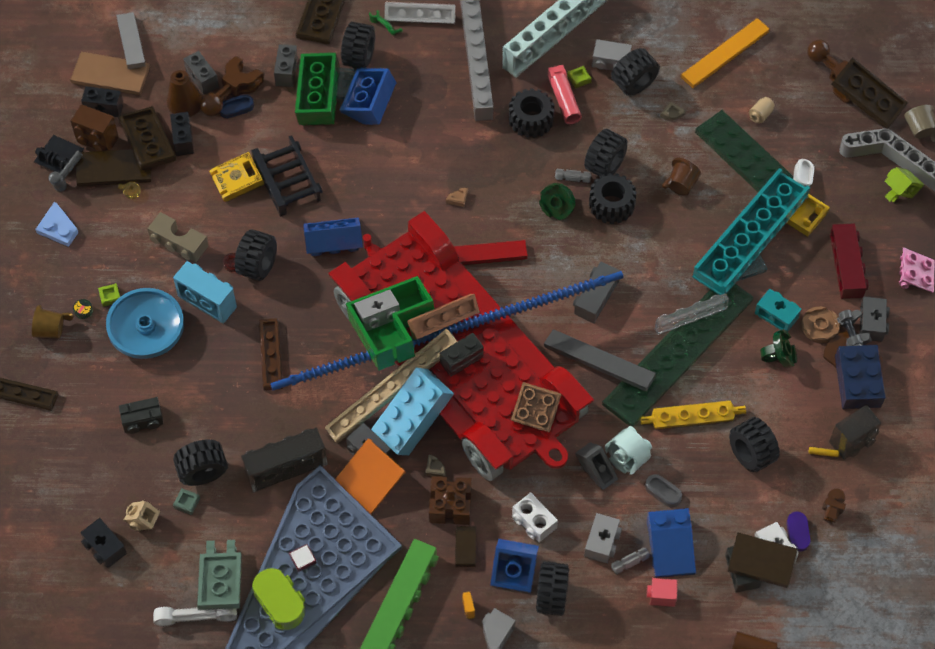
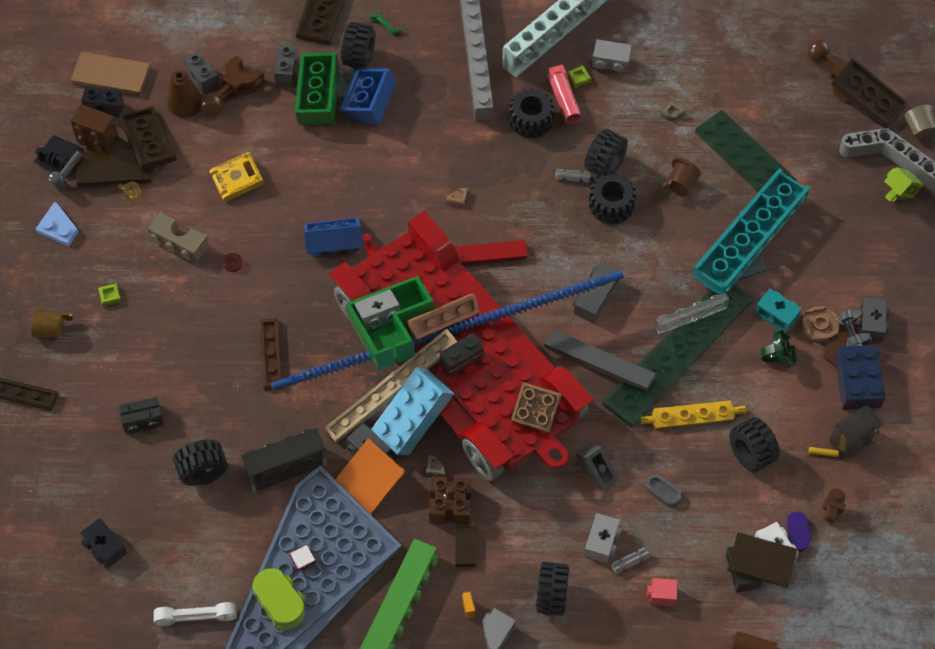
tile [73,299,93,319] -> none
dark azure dish [106,288,184,359] -> none
light grey tile [116,12,146,69] -> none
tan brick [124,501,160,531] -> none
black brick [170,112,194,156] -> none
medium azure brick [173,261,237,324] -> none
sand green tile [173,488,200,515] -> none
sand green tile [197,540,242,610] -> none
dark blue tile [219,95,254,118] -> none
black tyre [235,229,277,281] -> none
black fence [251,135,323,216] -> none
white plate [385,2,456,23] -> none
blue slope [490,539,539,593] -> none
white brick [512,492,558,543] -> none
dark green tile [539,183,575,220] -> none
light aqua brick [605,426,652,474] -> none
black tyre [611,48,660,96] -> none
blue slope [647,508,696,578] -> none
light orange tile [681,18,770,88] -> none
tan brick [749,97,775,123] -> none
yellow container [787,194,830,237] -> none
white tile [793,159,814,187] -> none
dark red brick [830,223,869,299] -> none
bright pink hinge [899,248,935,293] -> none

